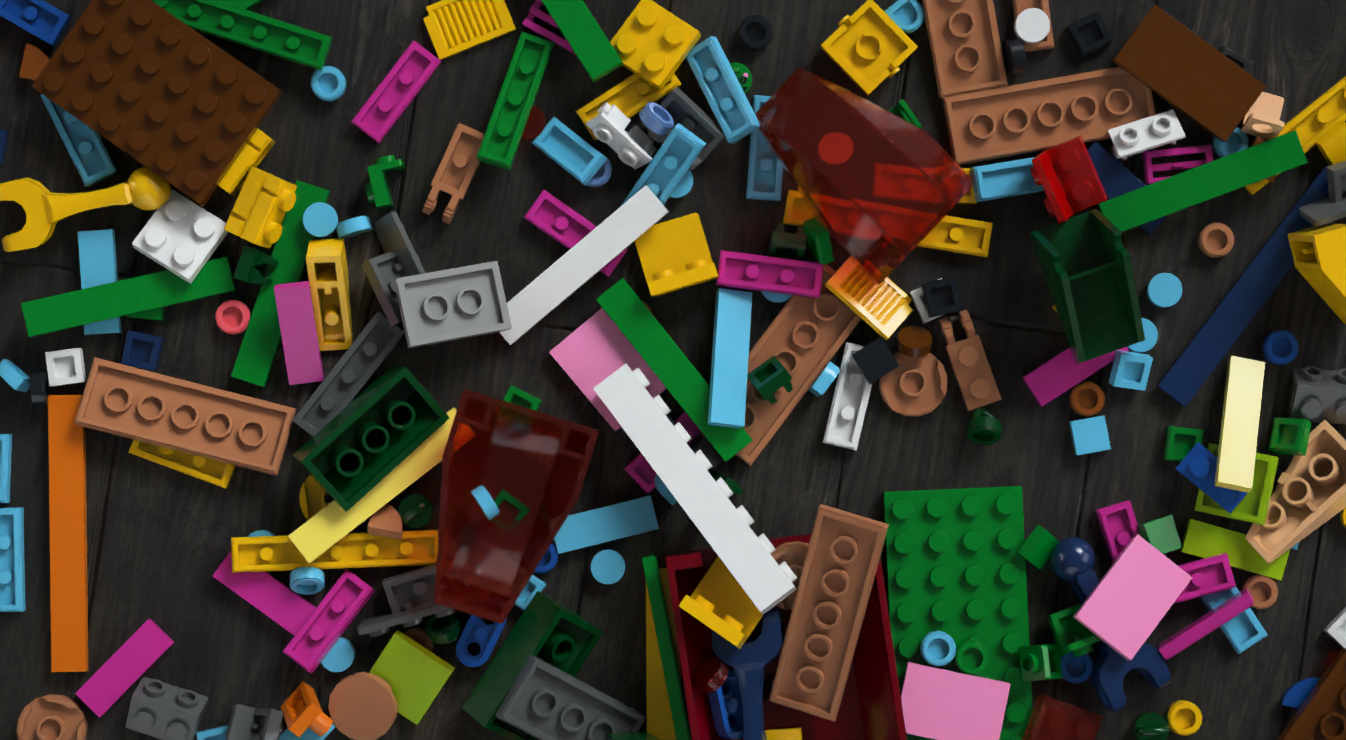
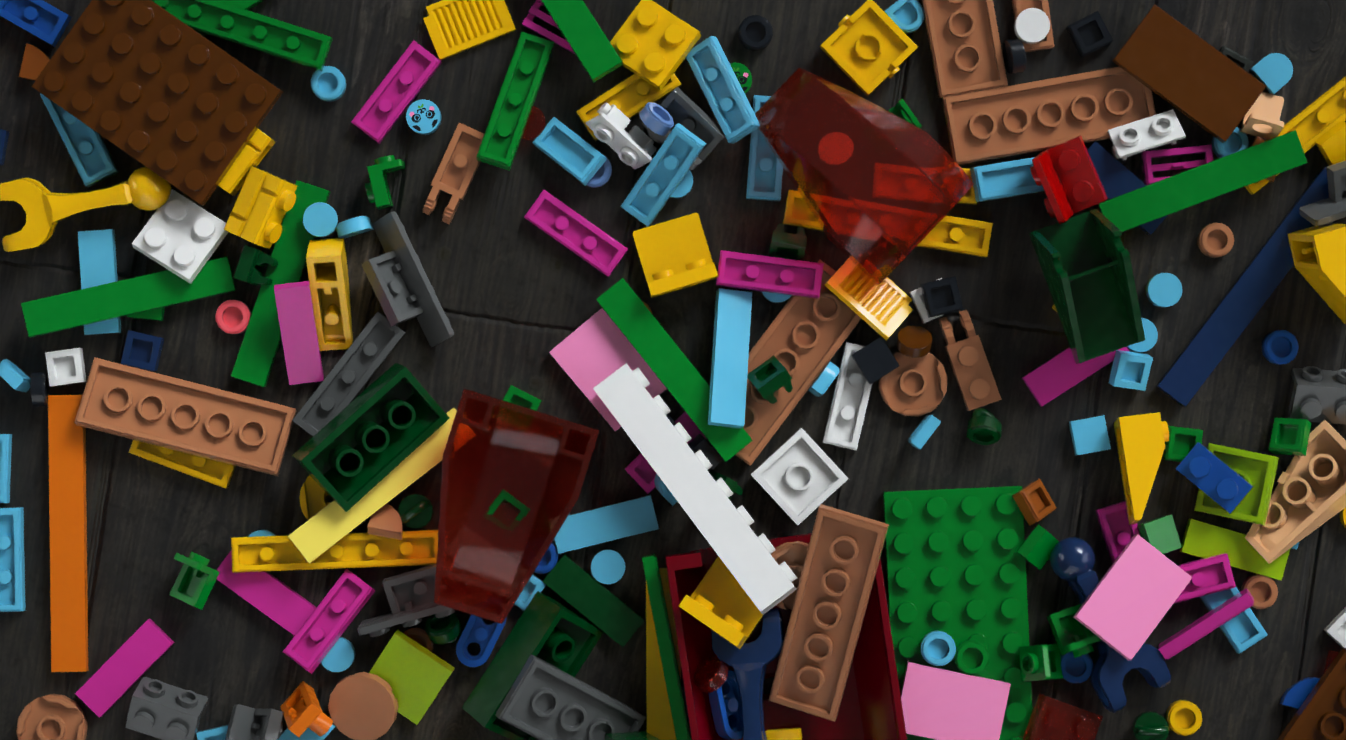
medium azure tile [290,567,325,595] -> none
light grey plate [394,261,512,349] -> none
medium azure tile [470,485,500,521] -> none
white tile [499,185,669,345] -> none
green tile [803,218,834,265] -> none
dark orange tile [1069,382,1105,416] -> none
light yellow tile [1214,355,1265,493] -> none
none -> green bracket [169,551,220,610]
none -> medium azure tile [406,99,442,135]
none -> dark green tile [542,554,645,647]
none -> white plate [750,428,849,525]
none -> medium azure tile [908,415,941,450]
none -> dark orange tile [1012,478,1057,526]
none -> yellow slope [1114,412,1169,525]
none -> medium azure tile [1249,53,1293,95]

